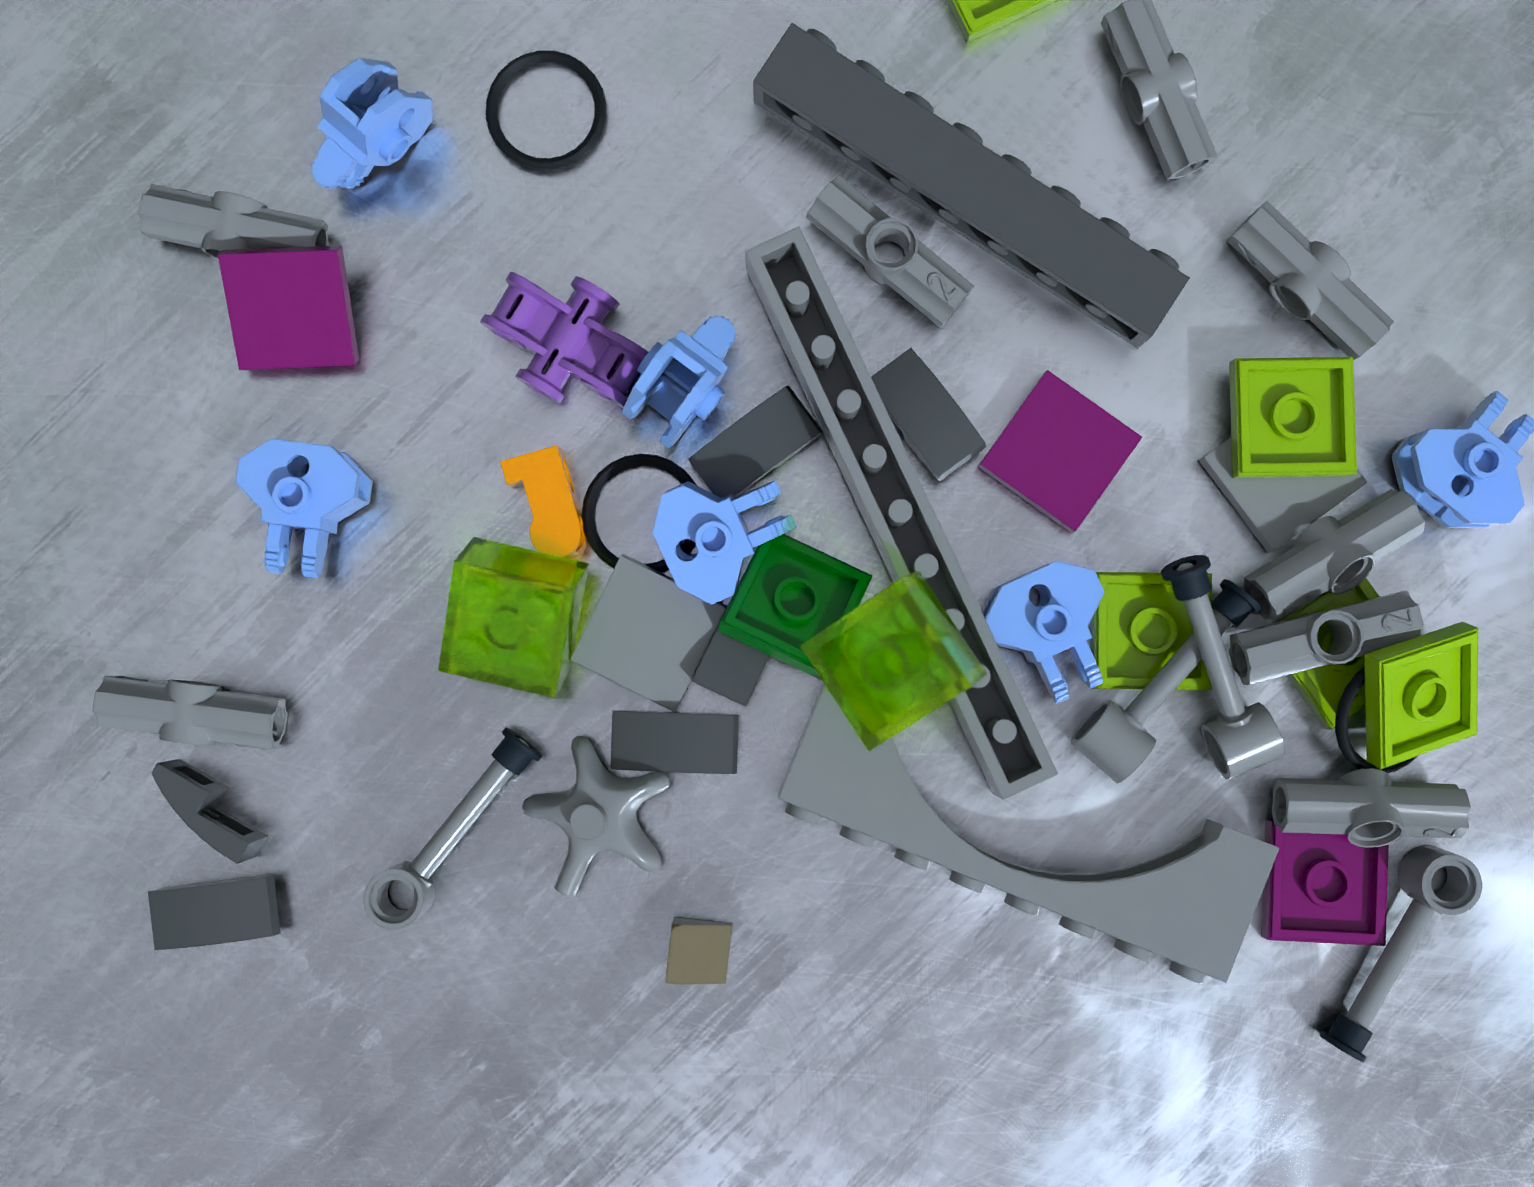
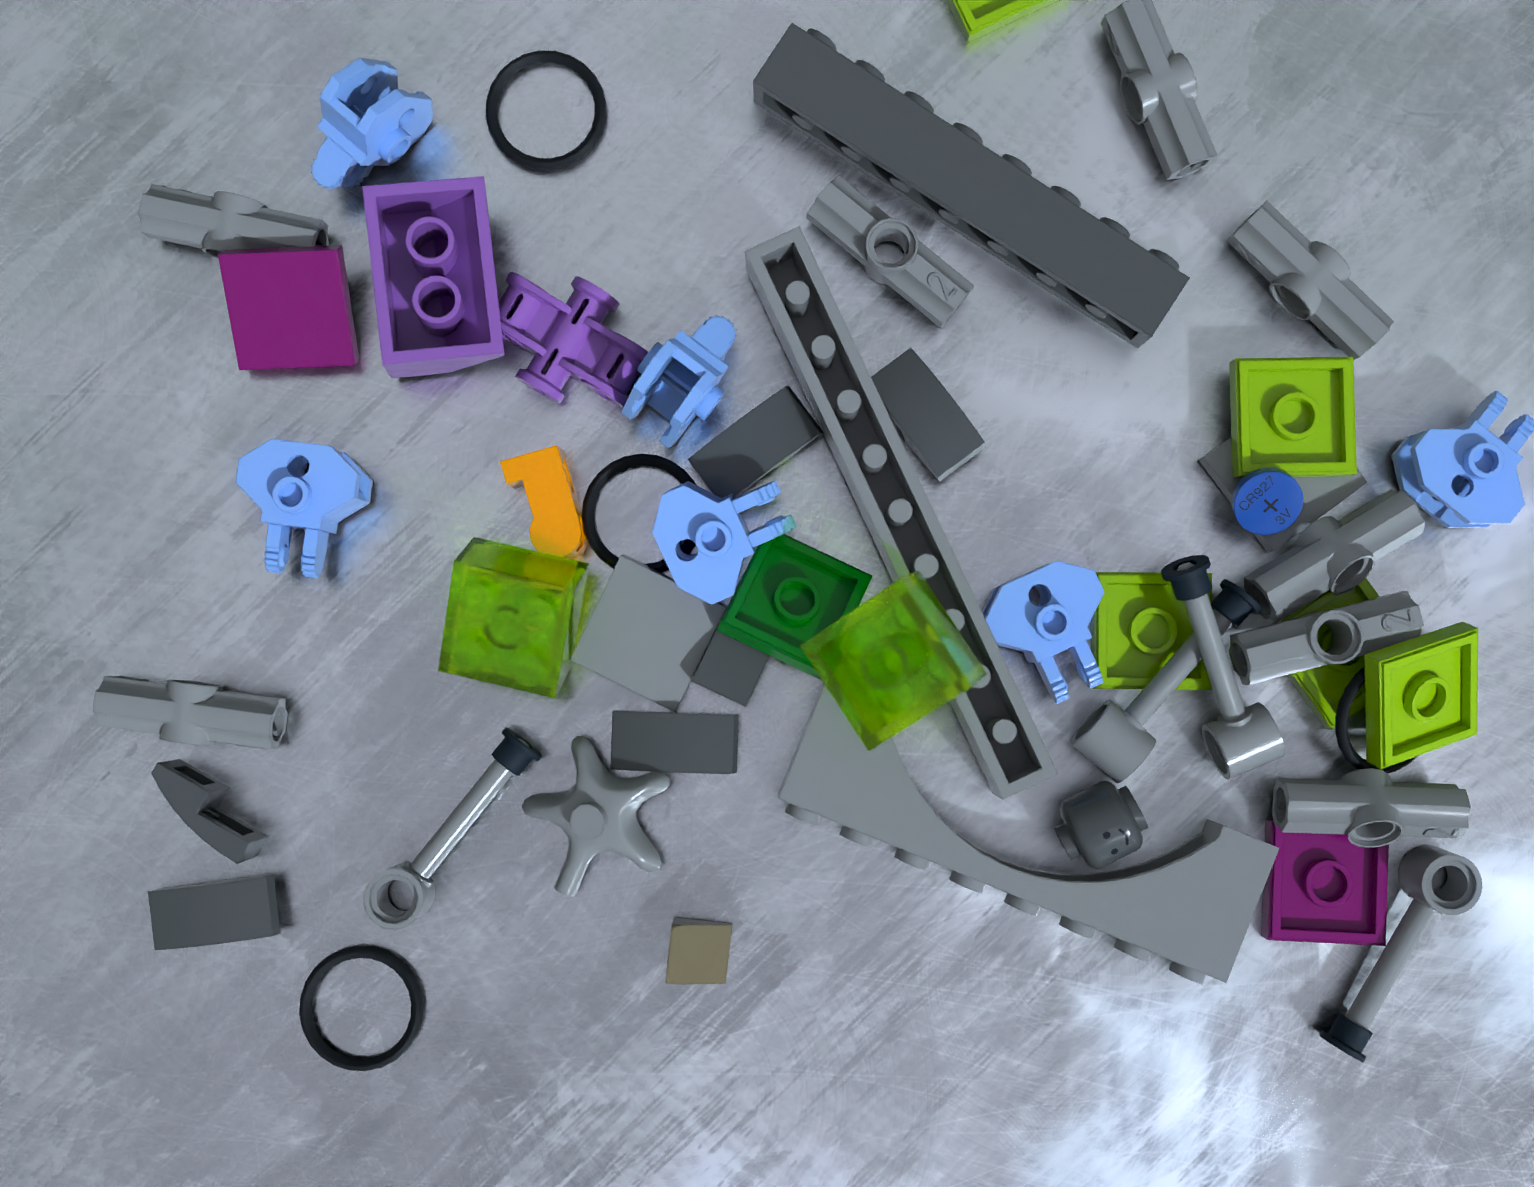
magenta tile [977,370,1142,533] -> none
none -> black tyre [299,946,423,1071]
none -> medium lavender slope [362,176,505,378]
none -> dark grey head [1054,781,1149,869]
none -> blue piece [1231,467,1303,535]

